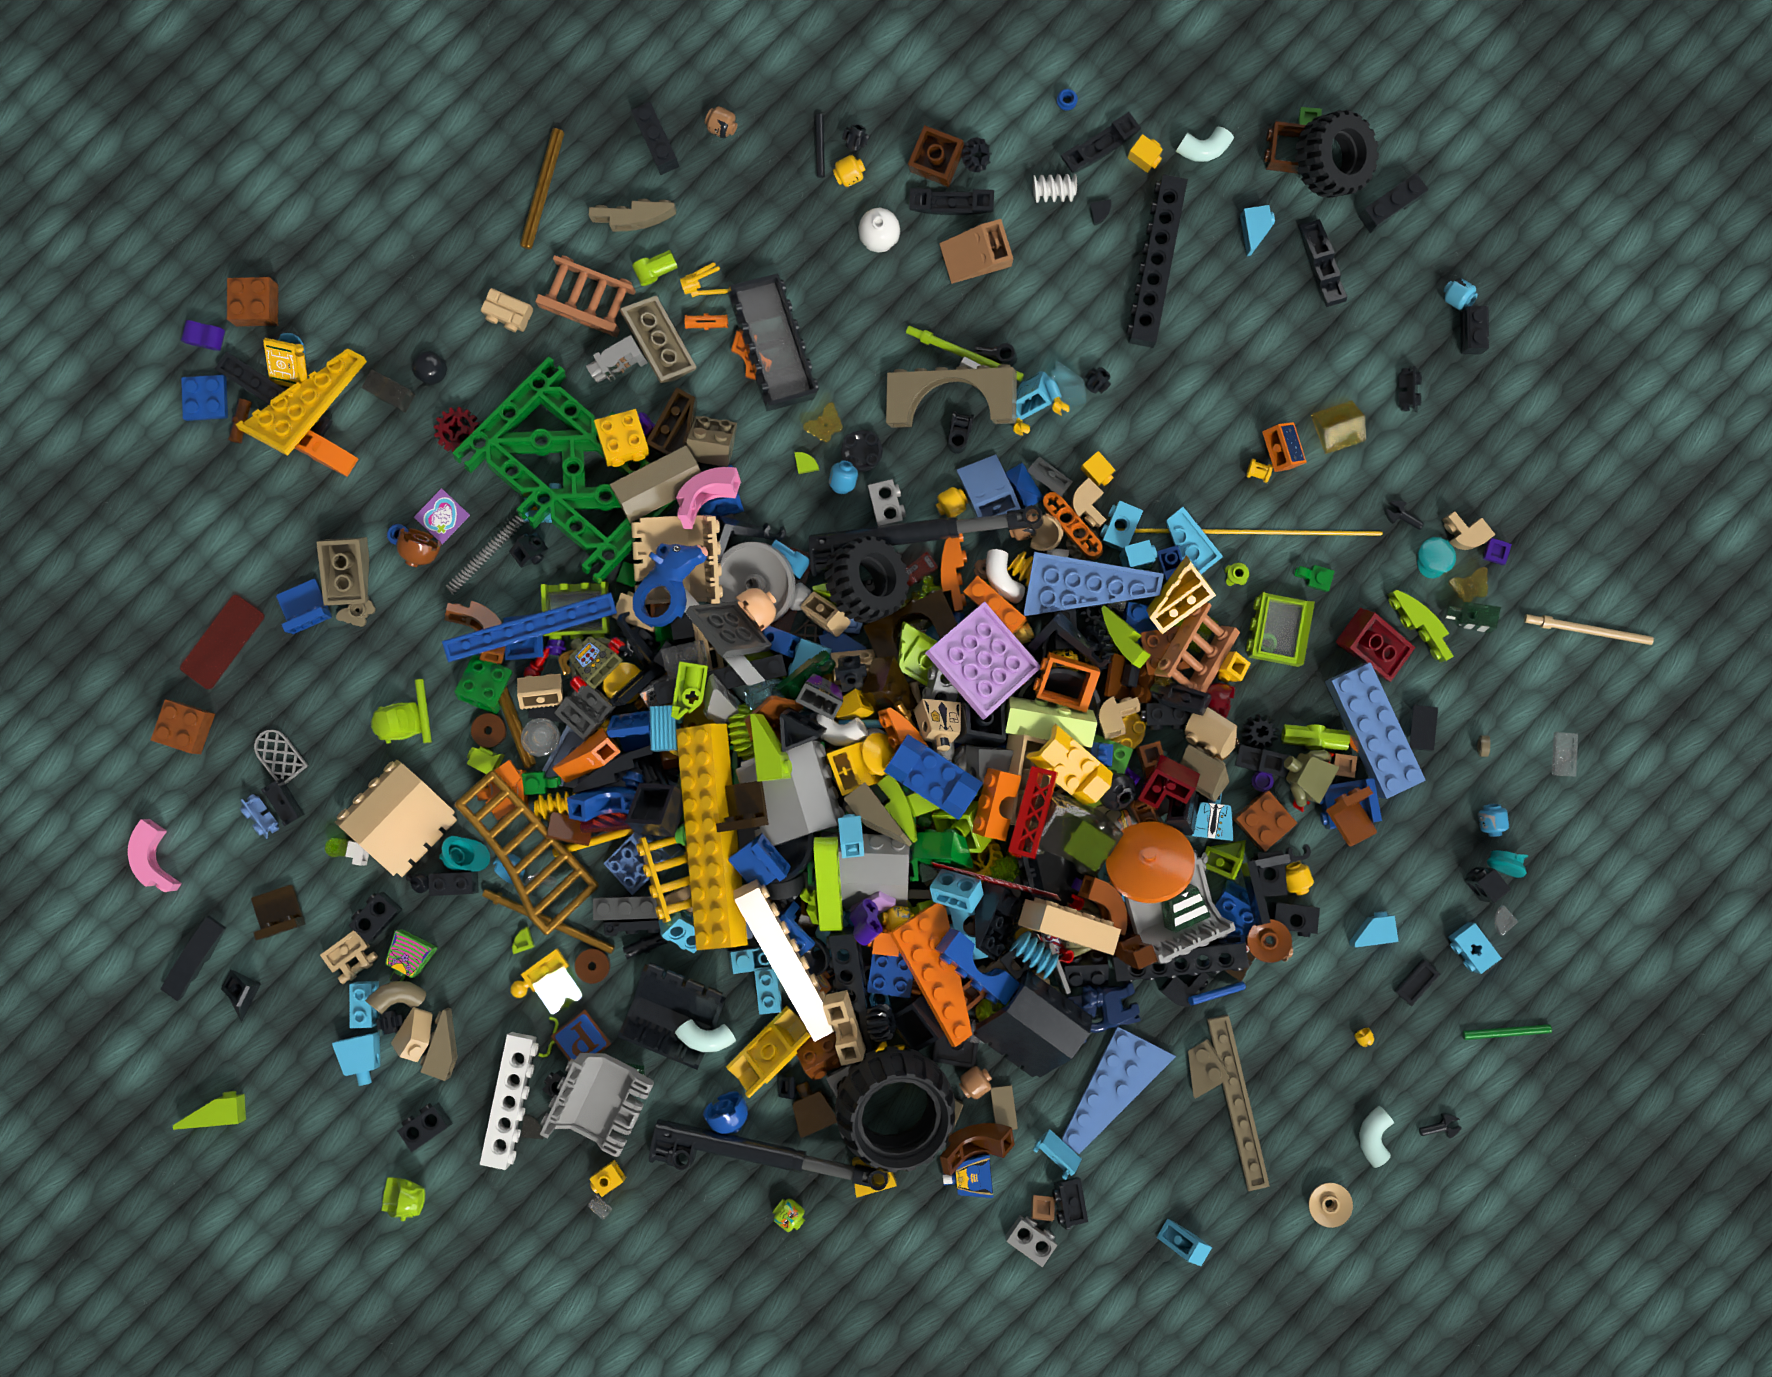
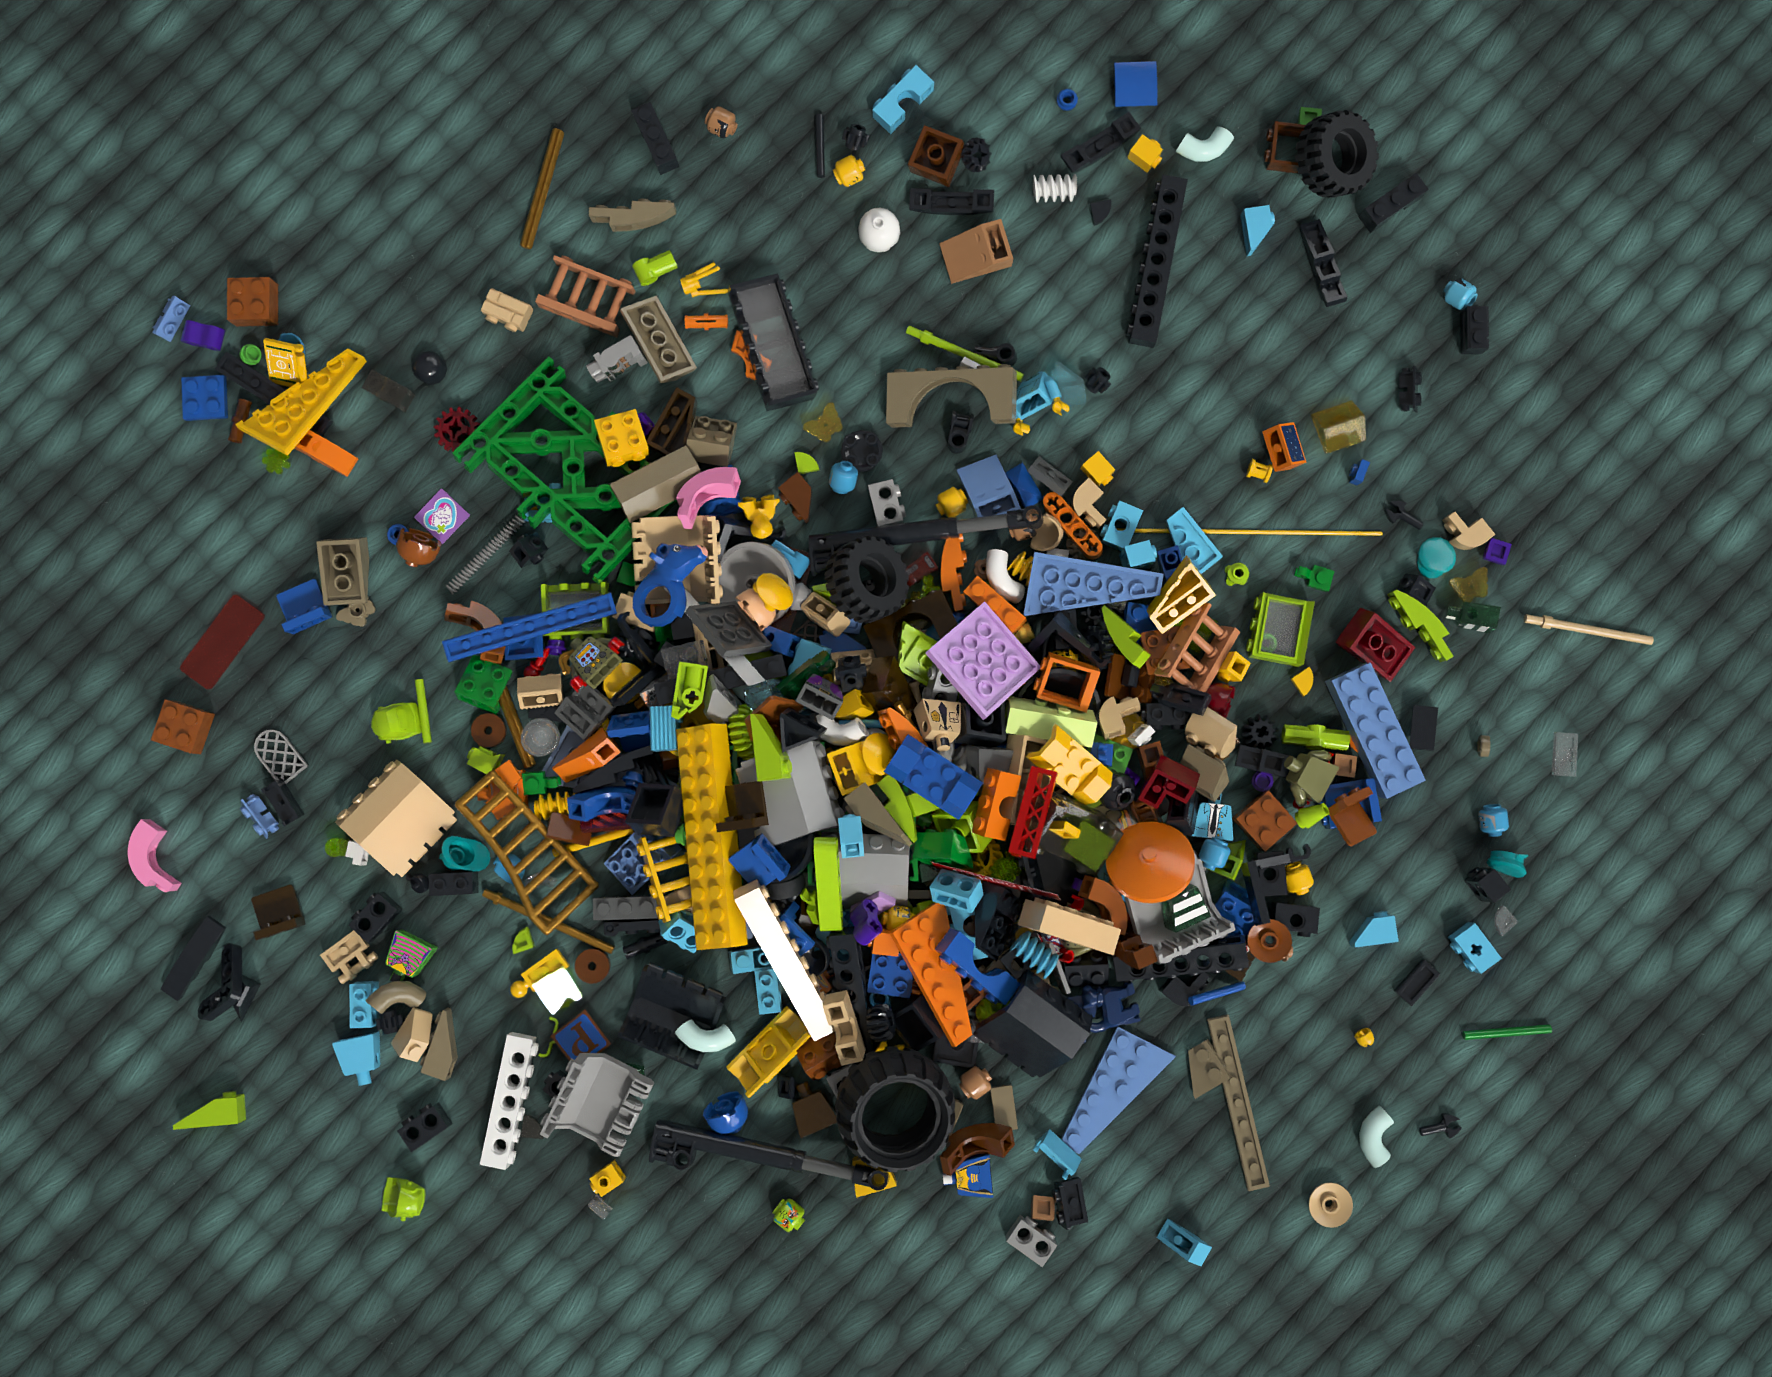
none -> medium blue hinge [152,296,190,342]
none -> black beam [197,943,242,1021]
none -> bright green plate [240,344,262,366]
none -> clear neon green plant [262,449,291,474]
none -> yellow animal [738,495,780,539]
none -> yellow dish [753,573,793,612]
none -> reddish brown slope [778,472,812,523]
none -> medium azure arch [872,65,934,134]
none -> yellow tile [1049,821,1081,839]
none -> blue slope [1114,61,1157,107]
none -> white plate [1127,724,1155,746]
none -> dark azure head [1198,837,1231,871]
none -> yellow tile [1291,667,1313,697]
none -> lime cone [1295,803,1329,829]
none -> blue plate [1349,459,1370,485]
none -> black bracket [1396,573,1436,606]

